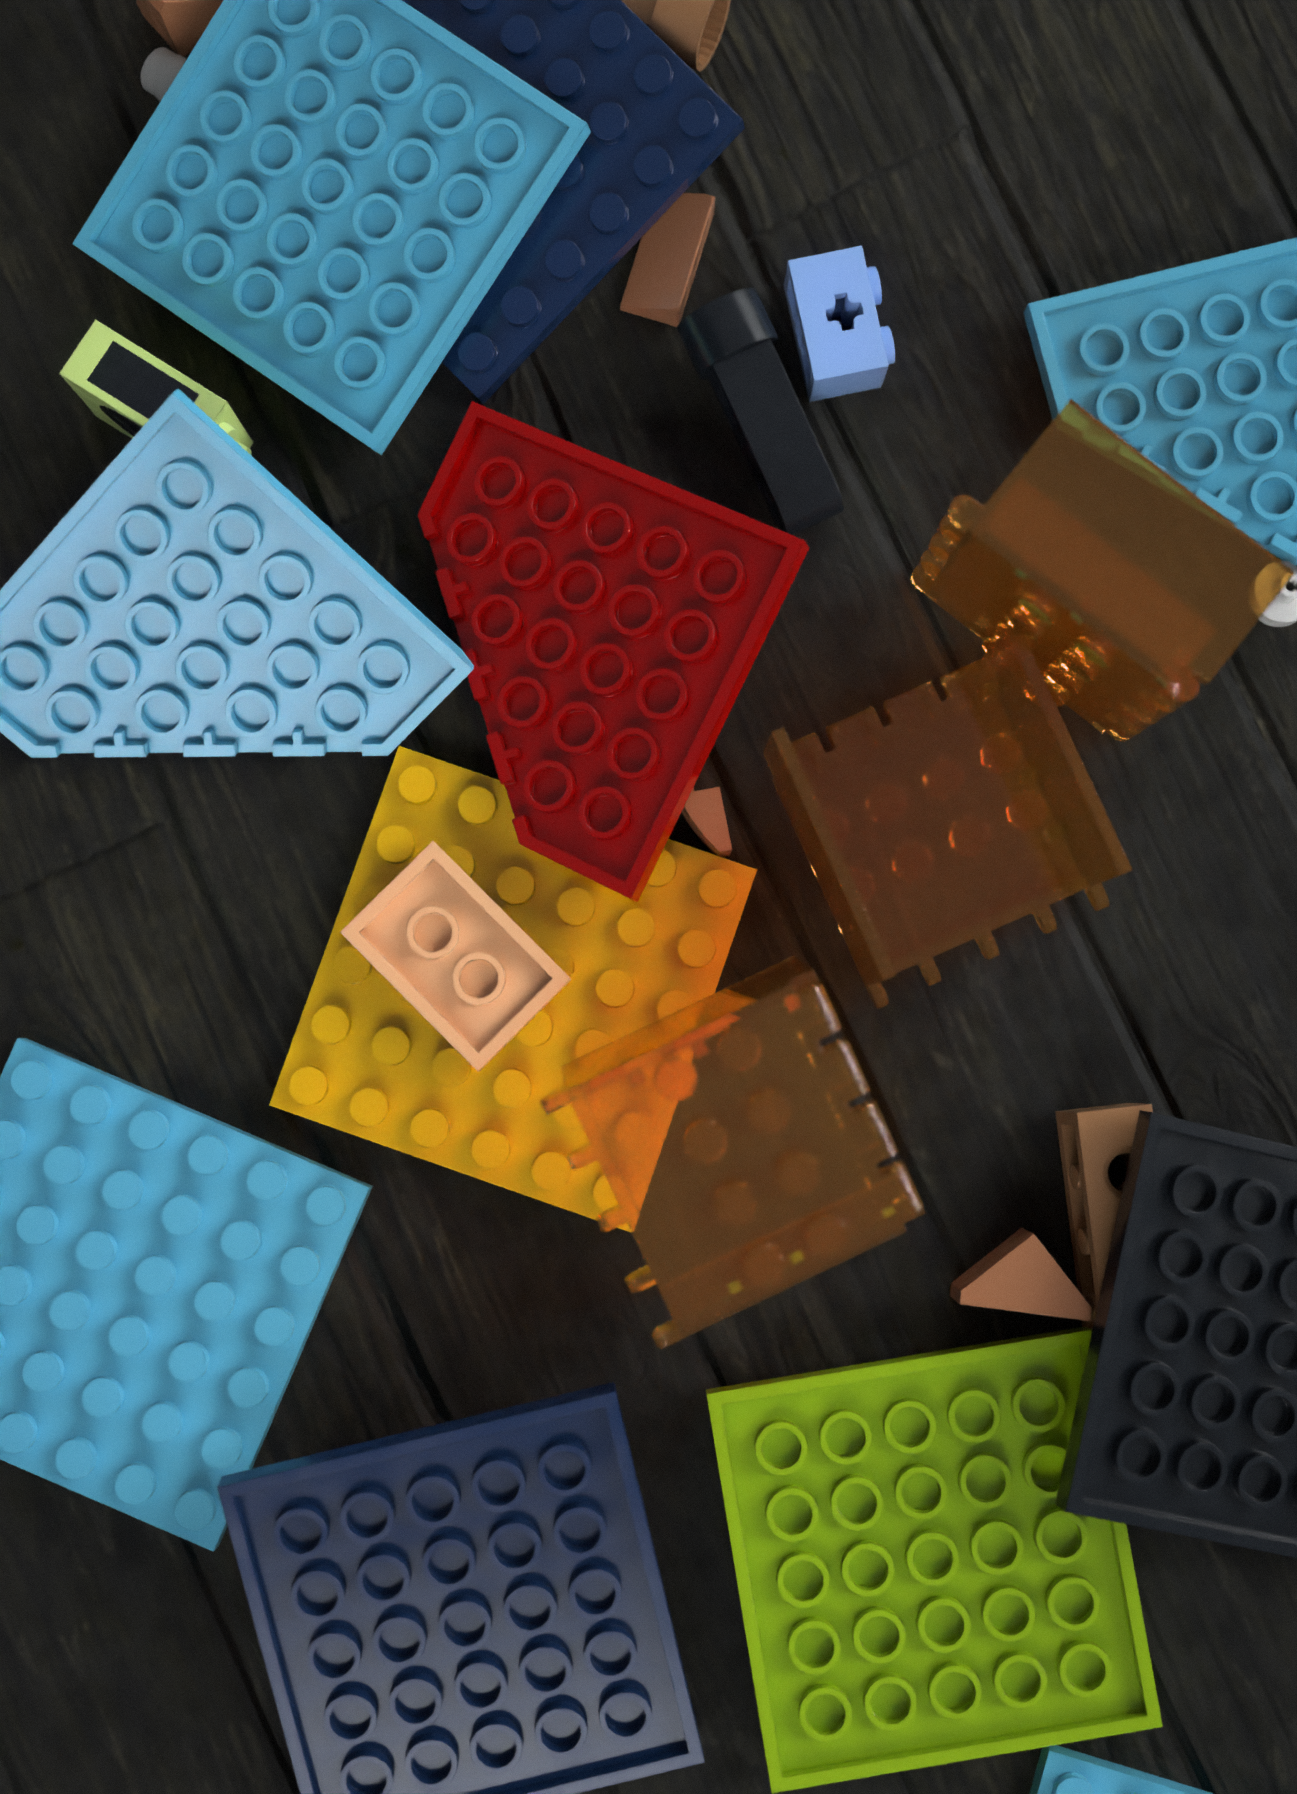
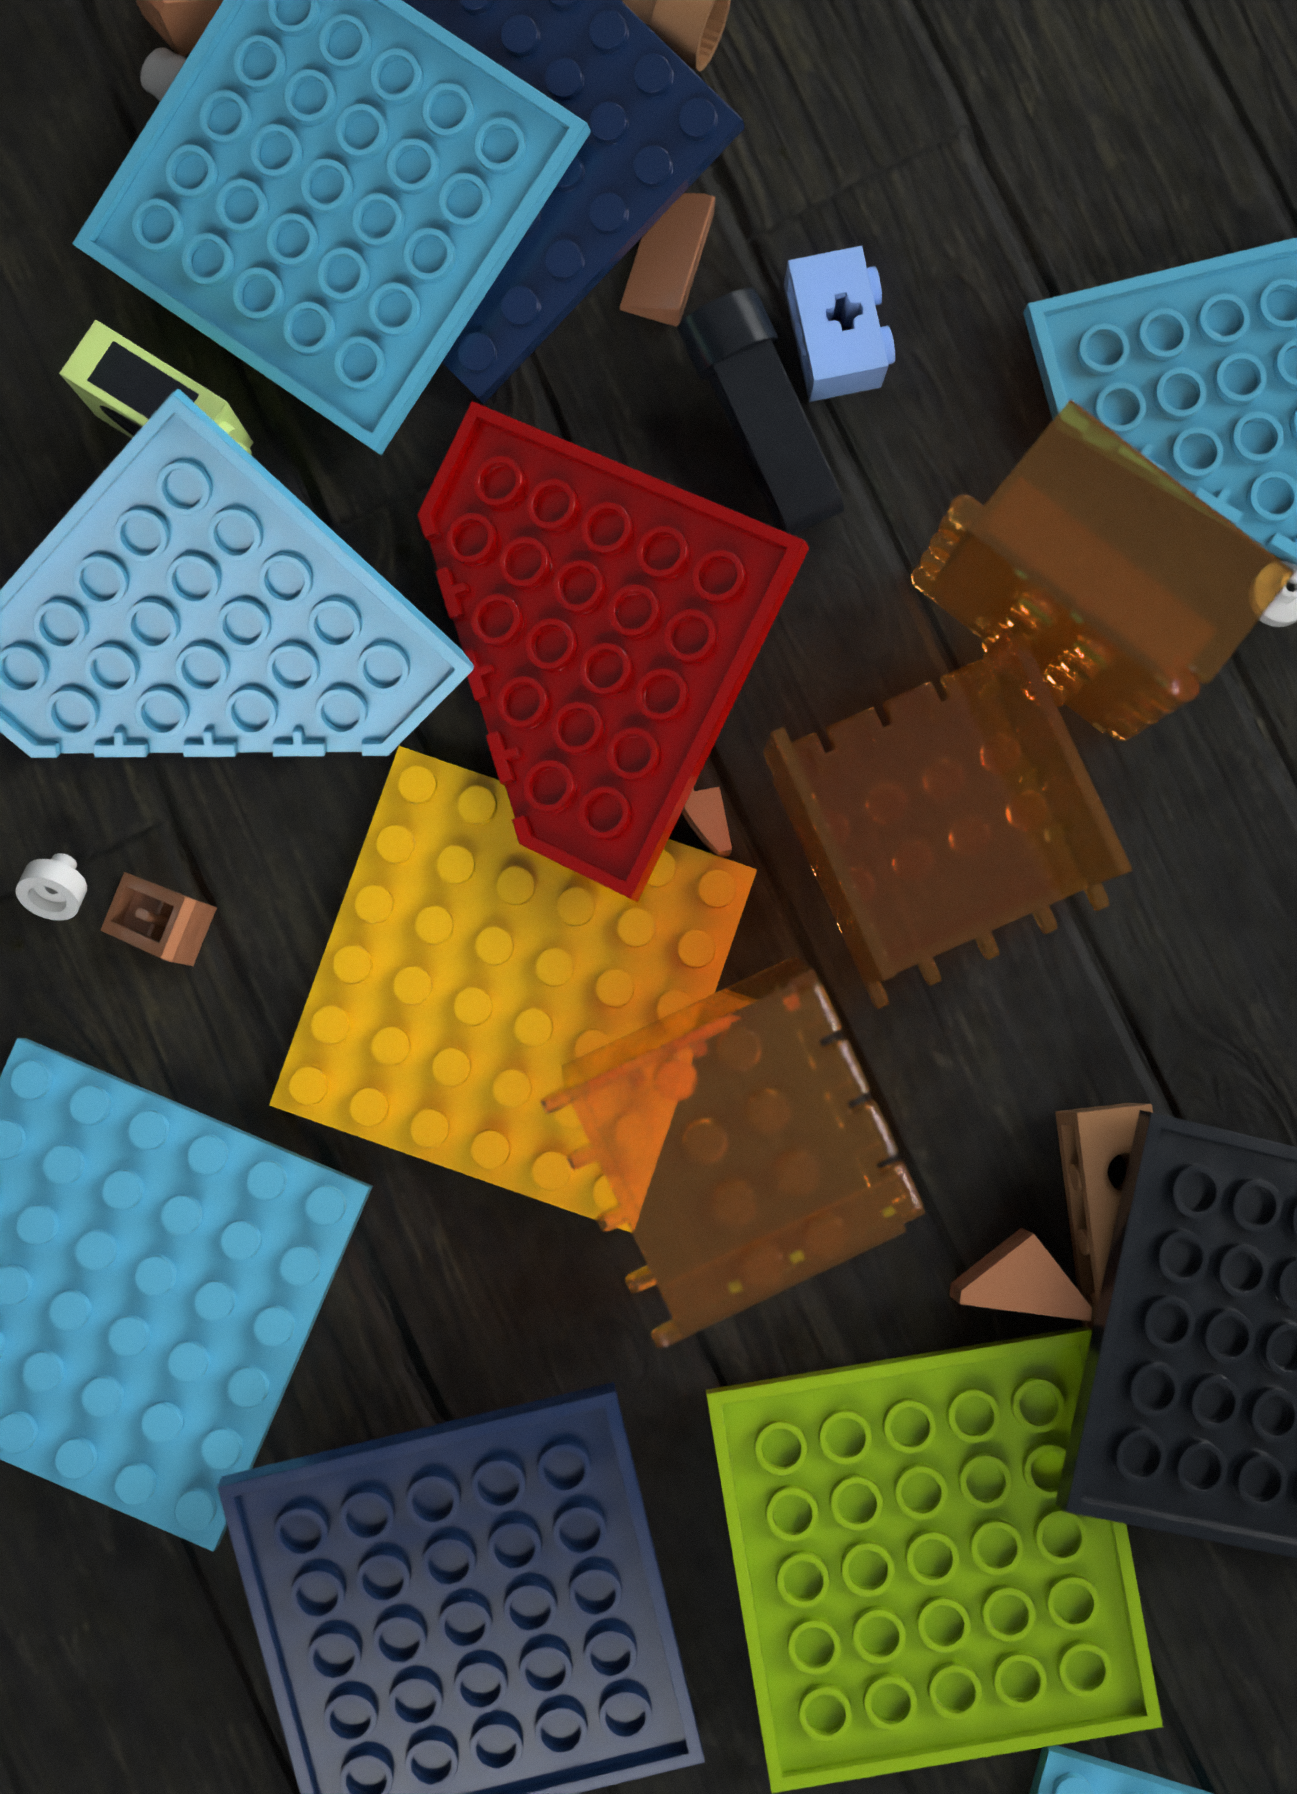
light nougat plate [340,841,572,1071] -> none
none -> white tile [16,853,87,920]
none -> nougat slope [100,872,217,966]

